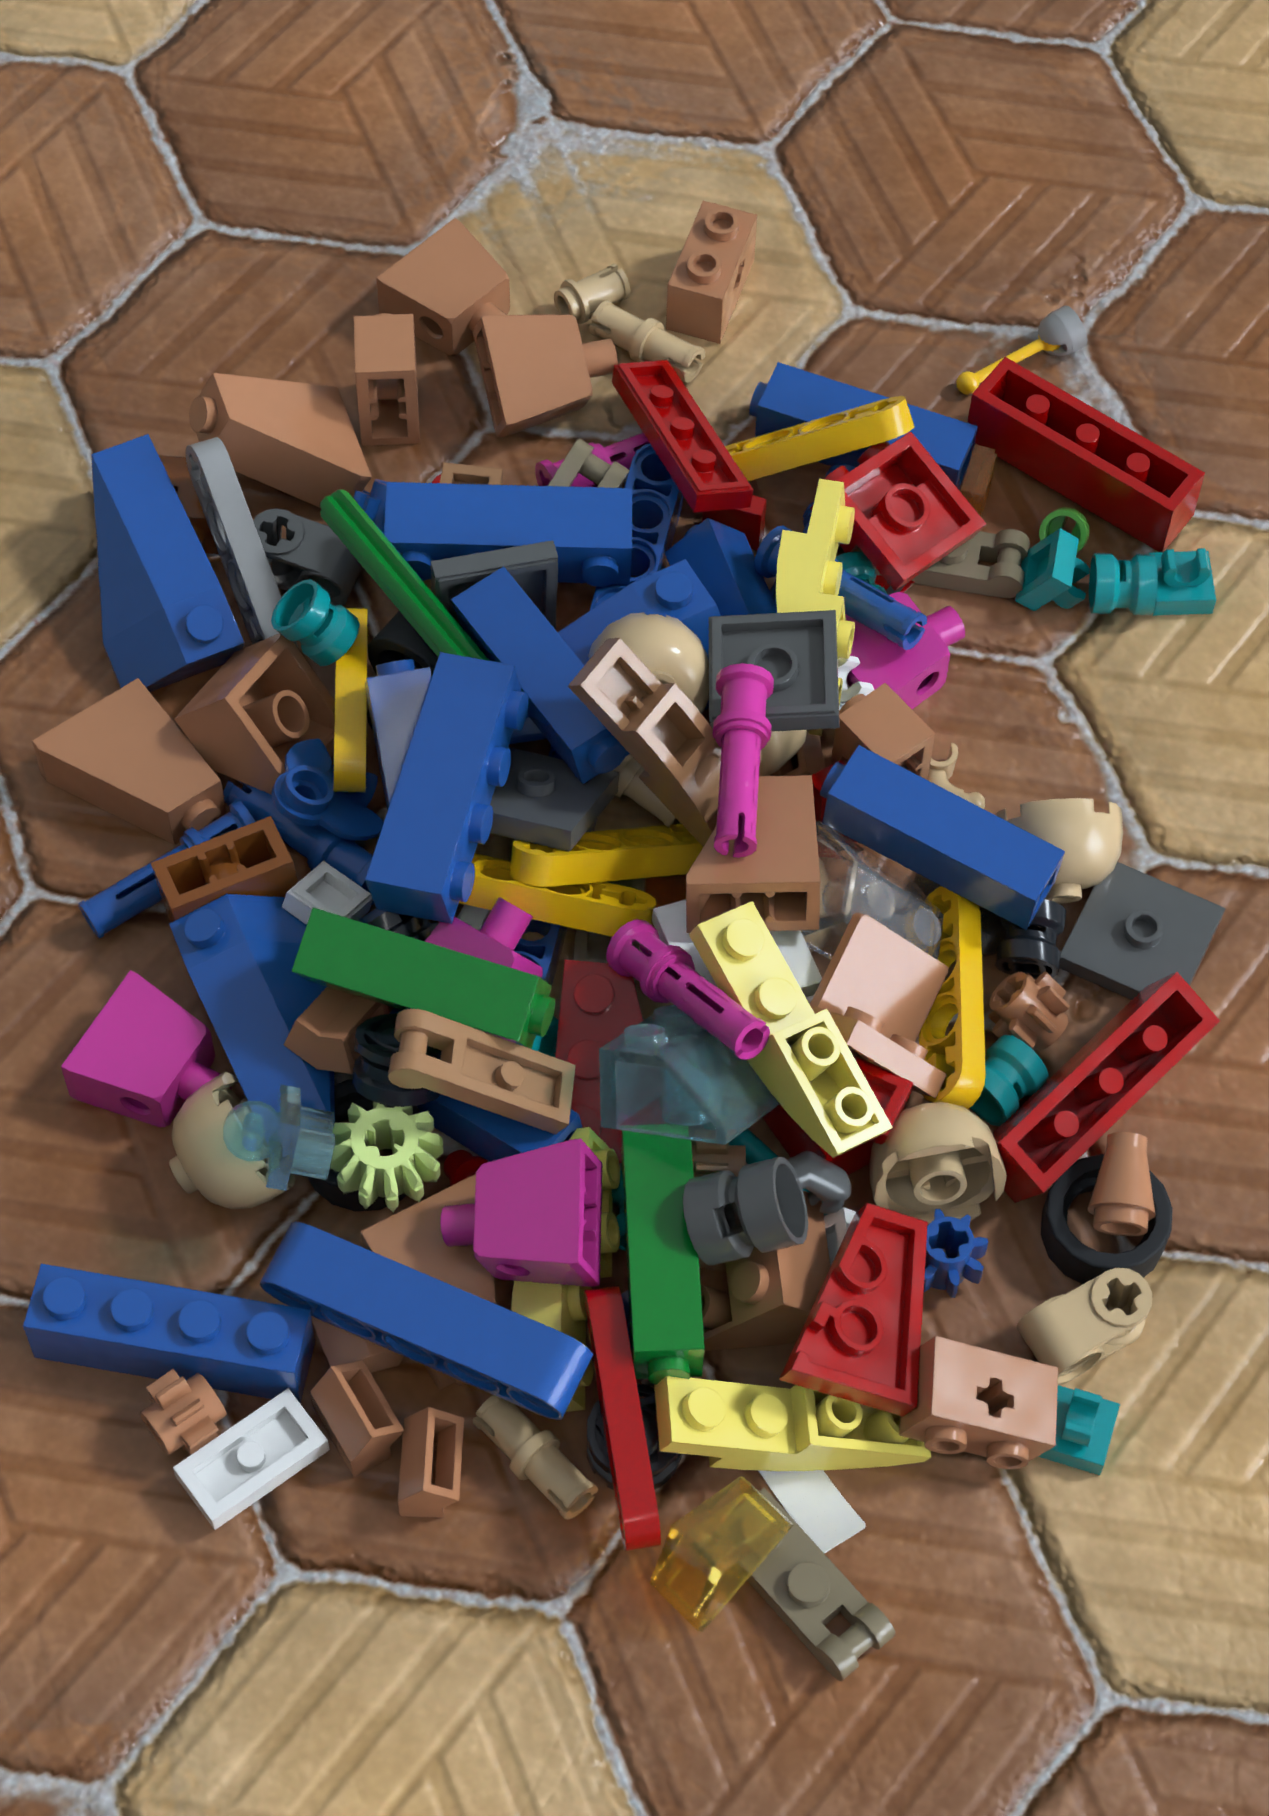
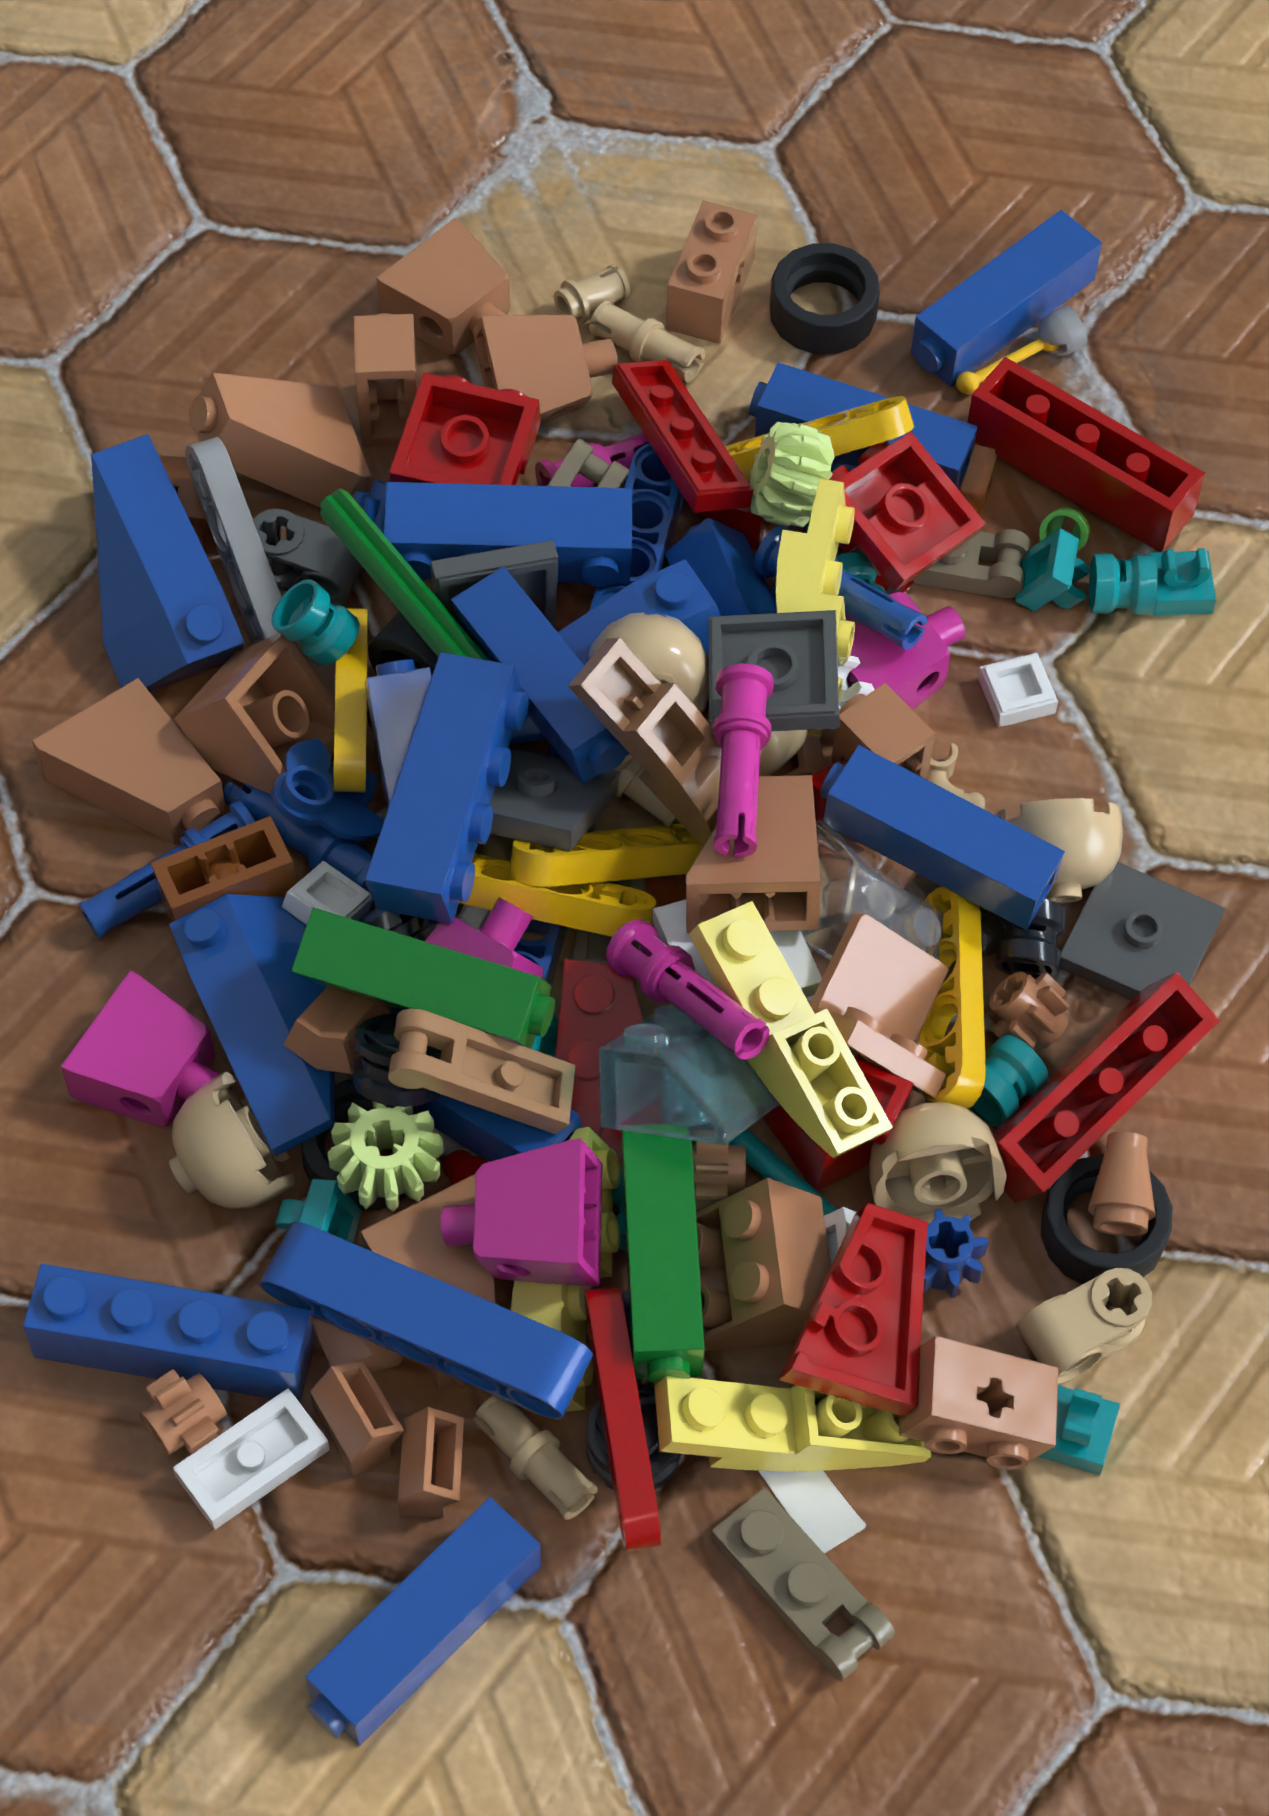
clear light blue hips [223,1084,335,1191] -> none
clear yellow slope [649,1476,794,1632] -> none
dark grey wheel [683,1157,808,1265] -> none
dark grey arm [787,1151,851,1214] -> none
none -> teal tile [275,1179,362,1243]
none -> blue brick [305,1497,541,1746]
none -> red plate [389,373,540,485]
none -> yellowish green gear [748,422,835,527]
none -> black tyre [770,243,880,354]
none -> blue brick [911,210,1102,387]
none -> white tile [978,653,1058,728]

